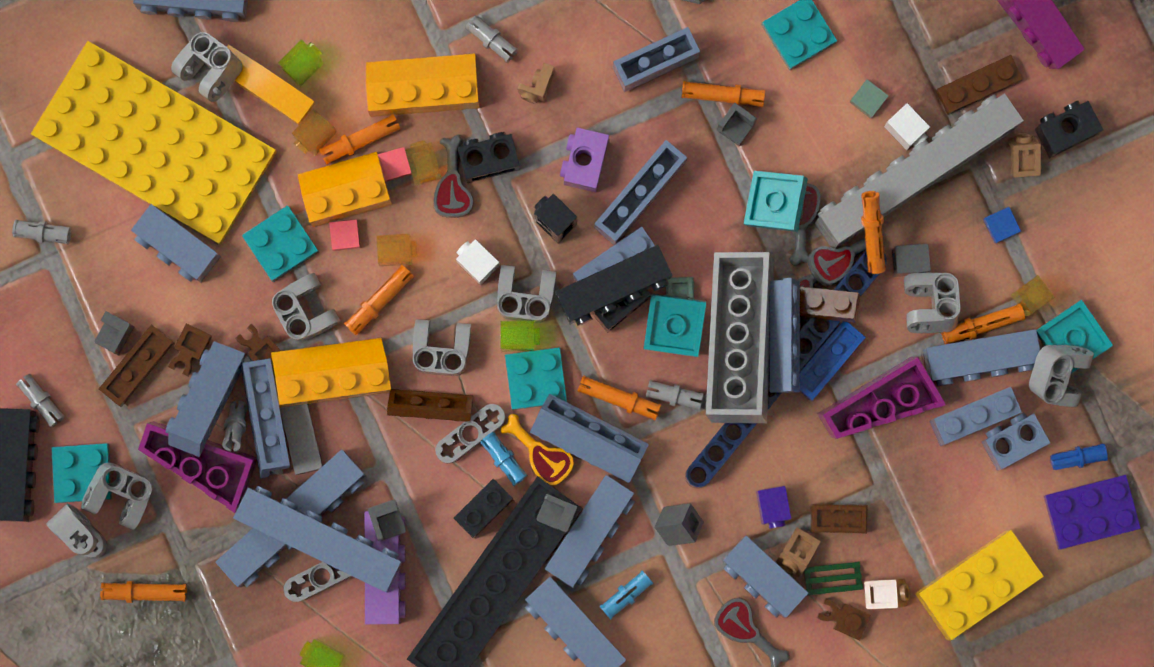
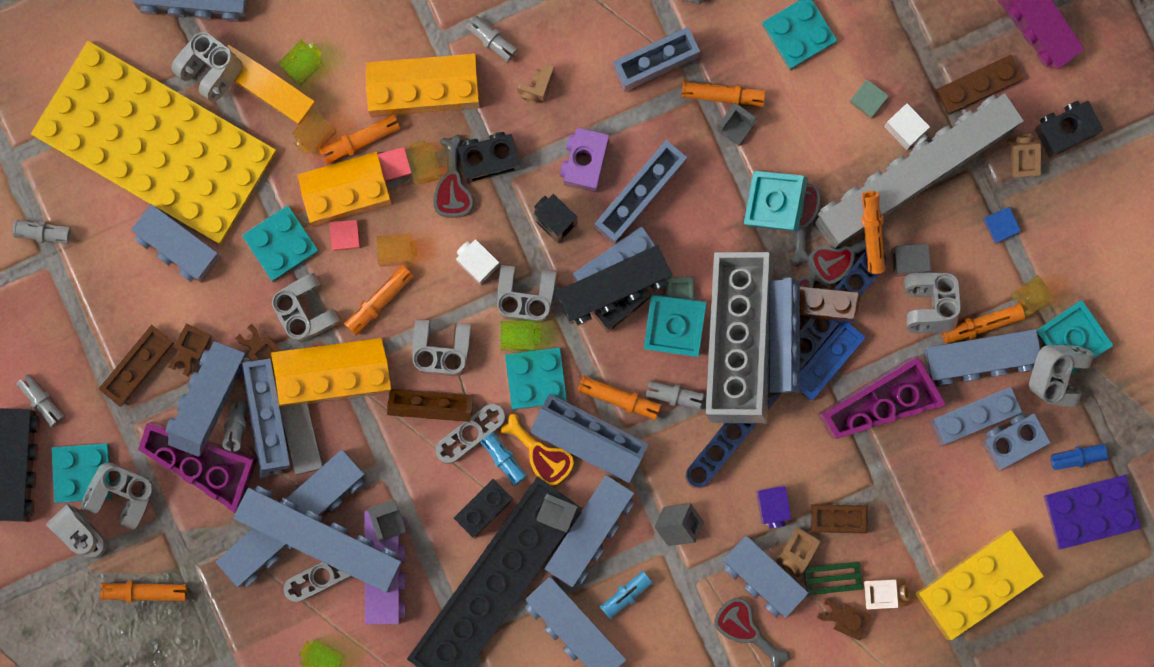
dark grey panel [95,311,134,356] -> none

